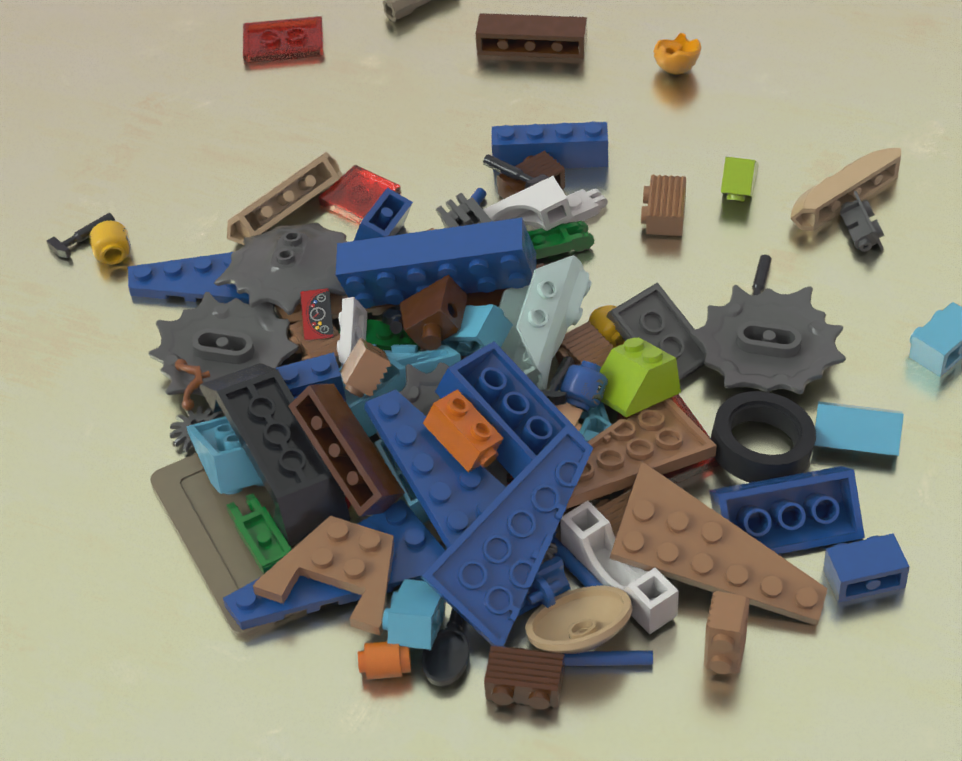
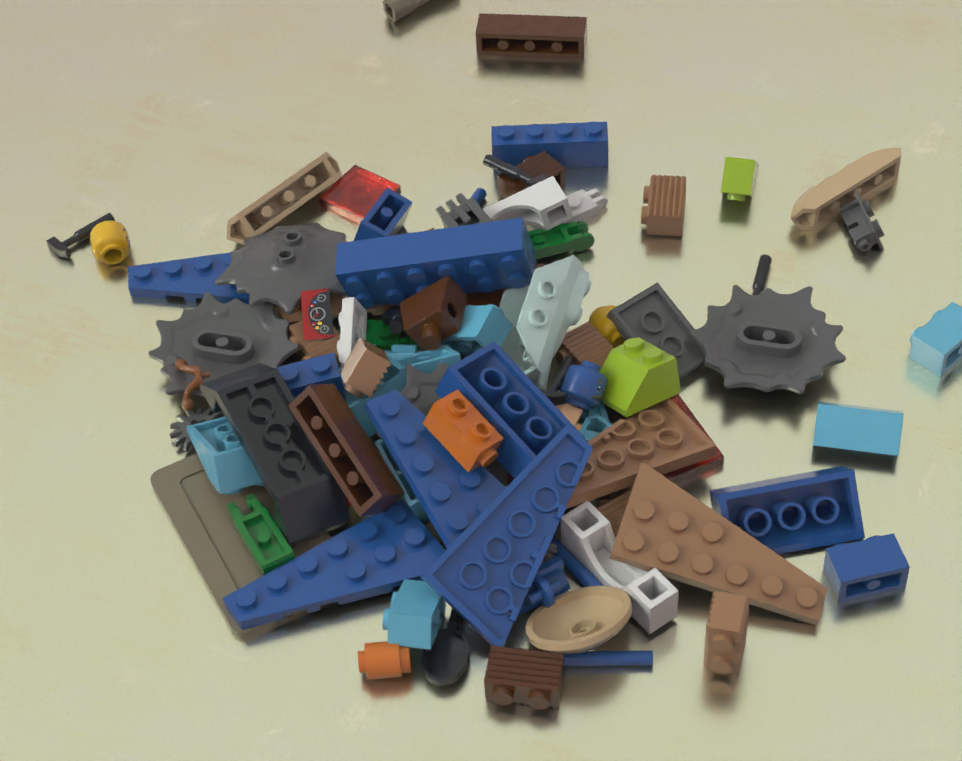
clear red tile [243,16,324,64] -> none
medium nougat wing [253,516,395,636] -> none
light orange hair [653,33,701,75] -> none
black tyre [710,391,816,483] -> none

